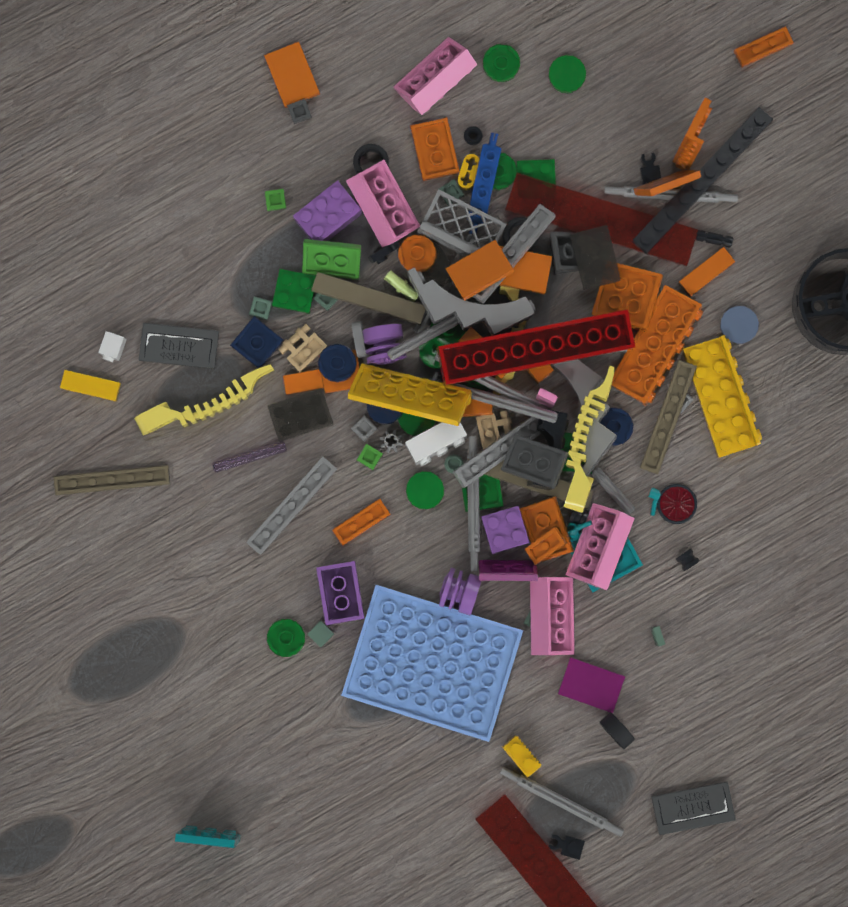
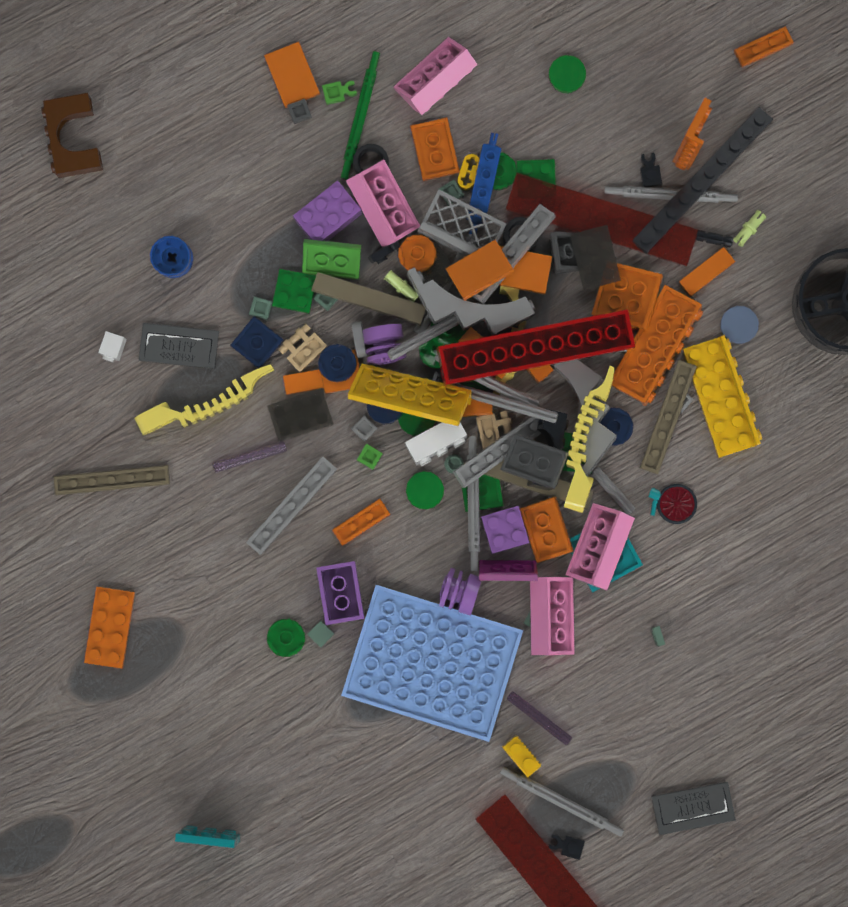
yellow tile [60,370,121,402] -> none
bright green plate [265,189,286,211] -> none
light grey gear [380,430,403,454] -> none
black plate [464,126,483,146] -> none
green tile [483,44,520,82] -> none
orange plate [525,527,567,565] -> none
bright pink tile [535,388,558,409] -> none
magenta tile [558,657,625,713] -> none
teal hand [567,520,593,538] -> none
black wheel [568,509,589,525] -> none
black tyre [599,712,635,749] -> none
orange tile [633,170,701,196] -> none
black wheel [676,548,700,571] -> none
none -> reddish brown arch [41,93,103,178]
none -> orange plate [84,587,135,669]
none -> blue wheel [150,236,194,278]
none -> bright green plate [322,81,357,105]
none -> green axle [340,51,380,180]
none -> clear purple axle [507,691,572,745]
none -> yellowish green pin [733,210,766,247]

